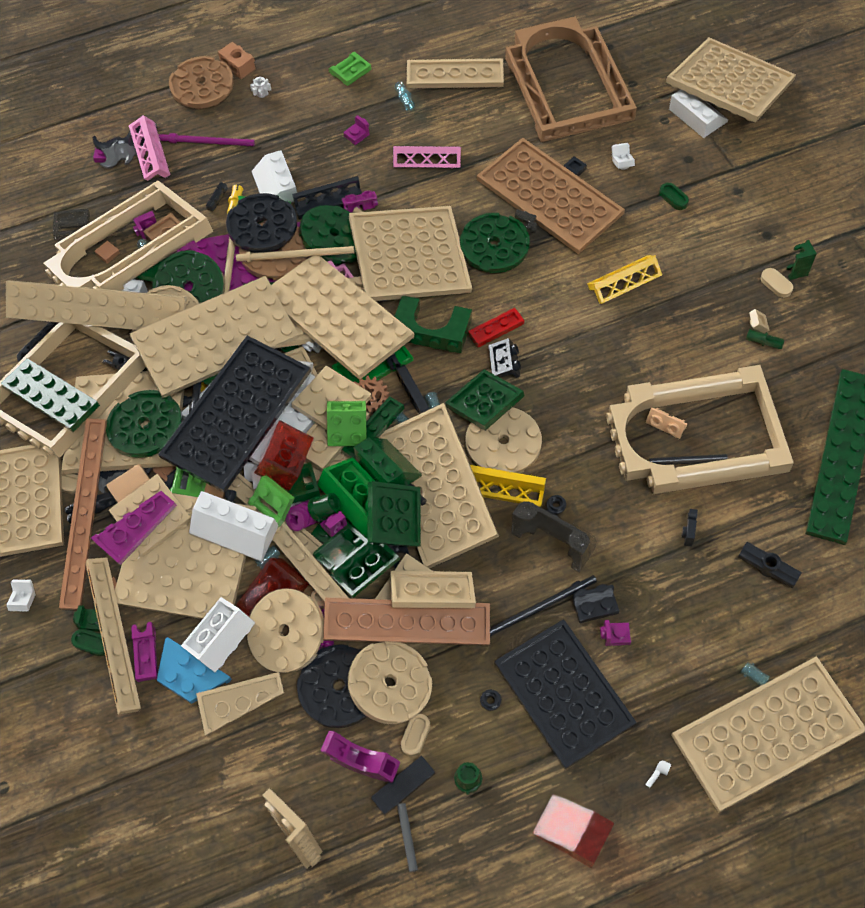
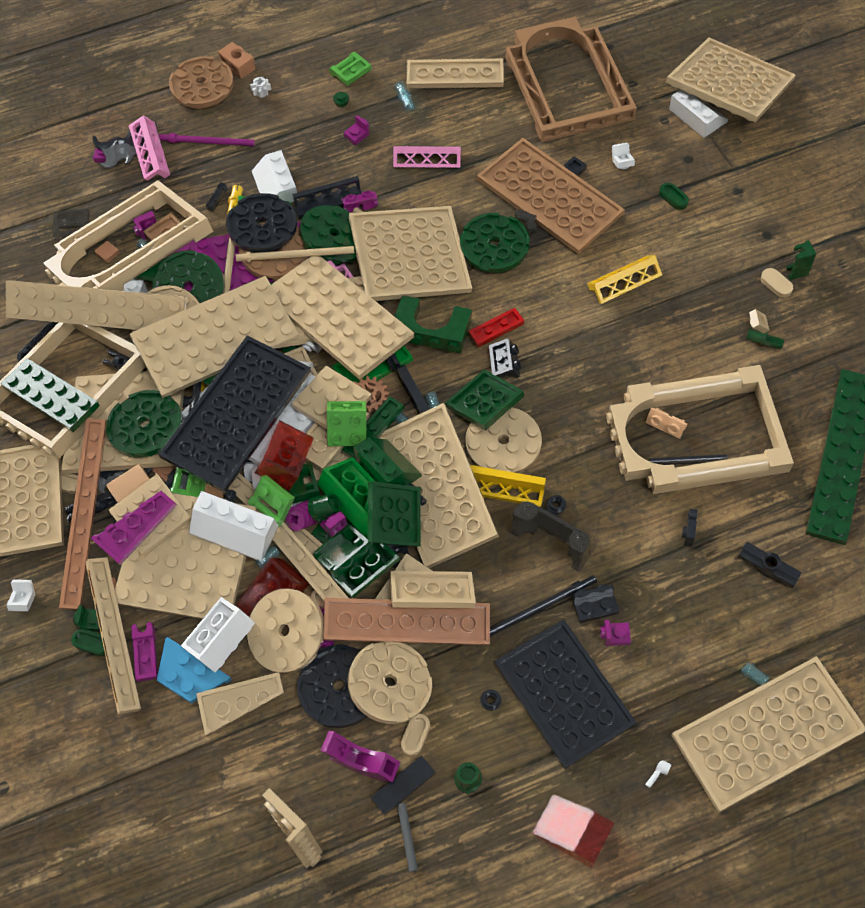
none -> dark green plate [333,92,349,107]

